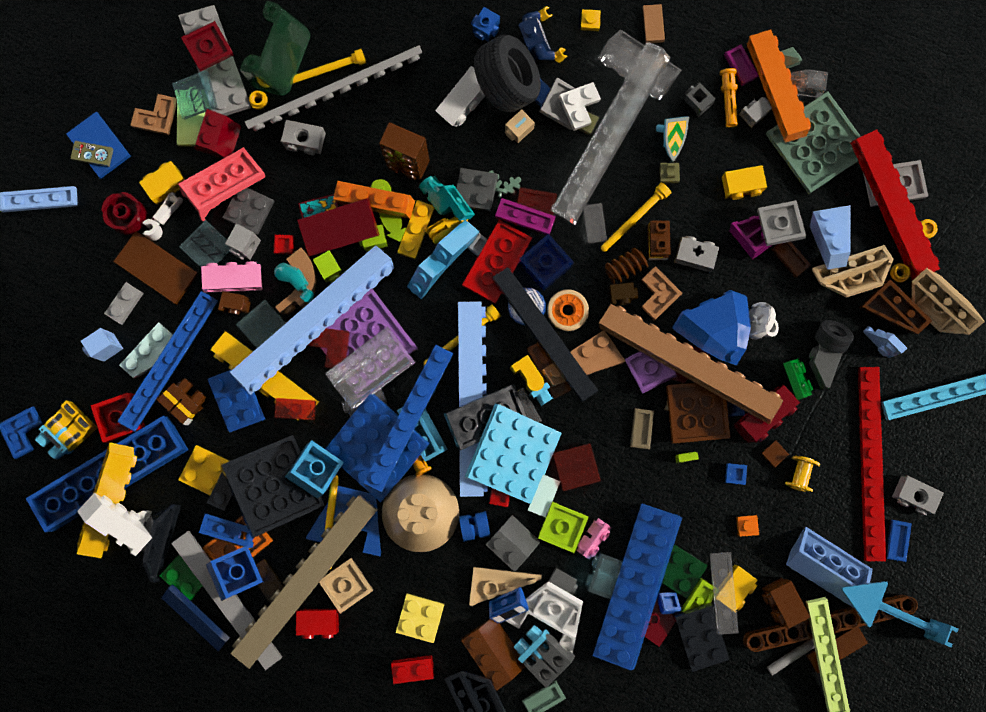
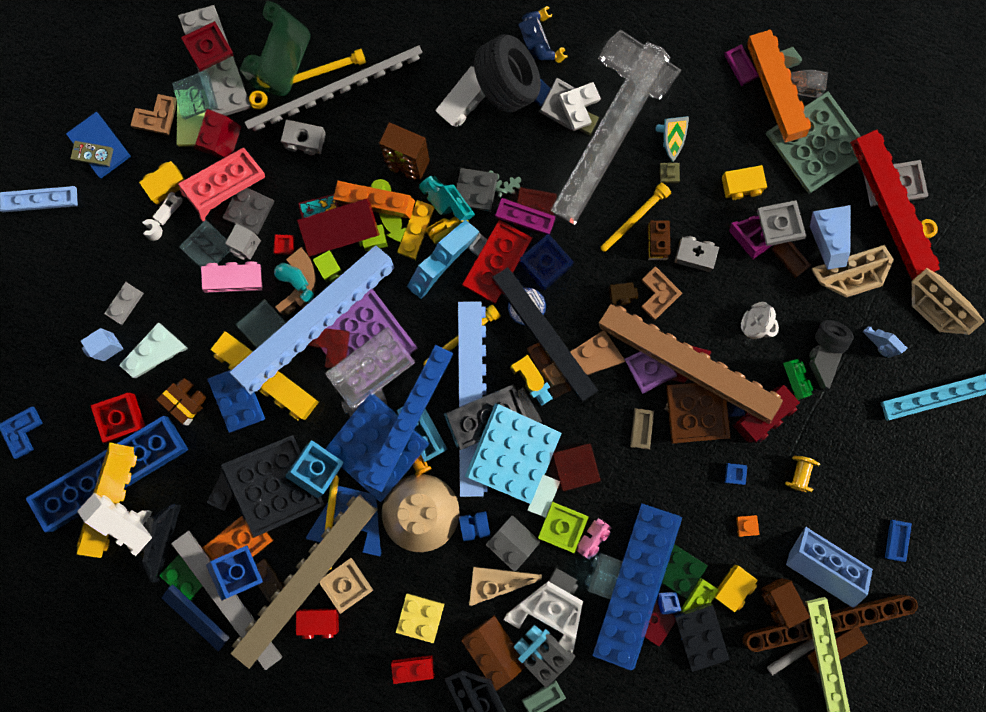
hips [35,400,98,459] -> none
dark red brick [102,192,147,235] -> none
reddish brown tile [113,231,198,305] -> none
blue plate [117,291,218,432] -> none
yellow plate [179,445,229,495] -> none
blue plate [199,514,254,548] -> none
reddish brown brick [218,291,250,315] -> none
clear red plate [275,398,316,420] -> none
blue brick [471,7,500,42] -> none
red tile [489,488,510,507] -> none
blue slope [489,587,529,623] -> none
tan brick [505,110,535,143] -> none
wheel [547,290,589,331] -> none
yellow plate [581,9,601,31] -> none
clear tile [583,203,607,244] -> none
reddish brown piece [605,248,649,285] -> none
medium nougat tile [642,4,665,43] -> none
blue brick [672,290,751,365] -> none
lime tile [675,452,699,463] -> none
dark grey brick [684,83,715,117] -> none
clear tile [710,552,738,634] -> none
light orange pin [720,68,738,127] -> none
light grey brick [739,97,772,128] -> none
reddish brown tile [761,440,789,468] -> none
dark azure piece [841,581,958,647] -> none
reddish brown wedge [857,279,932,335] -> none
red plate [858,367,886,561] -> none
yellow plate [890,263,910,282] -> none
light grey brick [892,476,944,516] -> none

